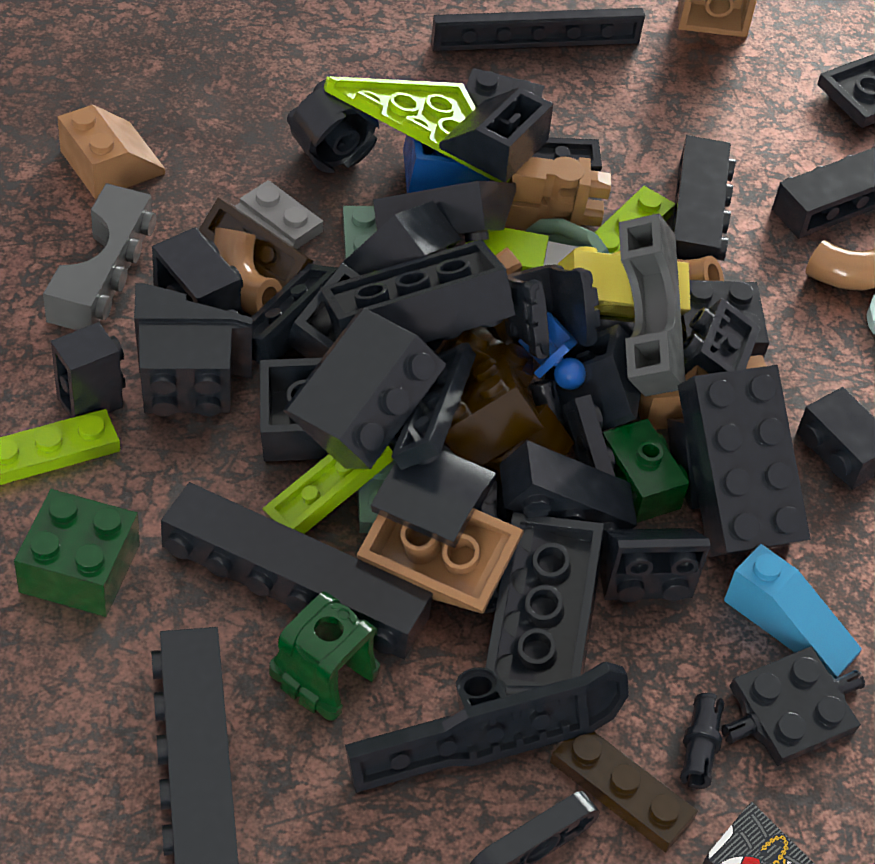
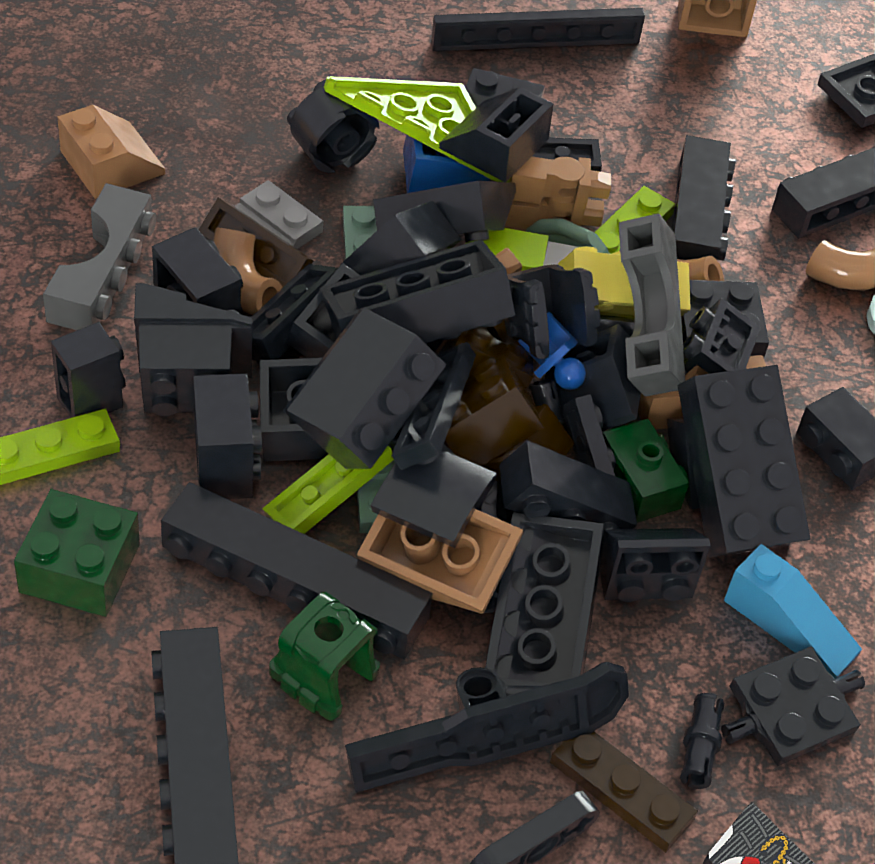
none -> black brick [193,374,262,499]

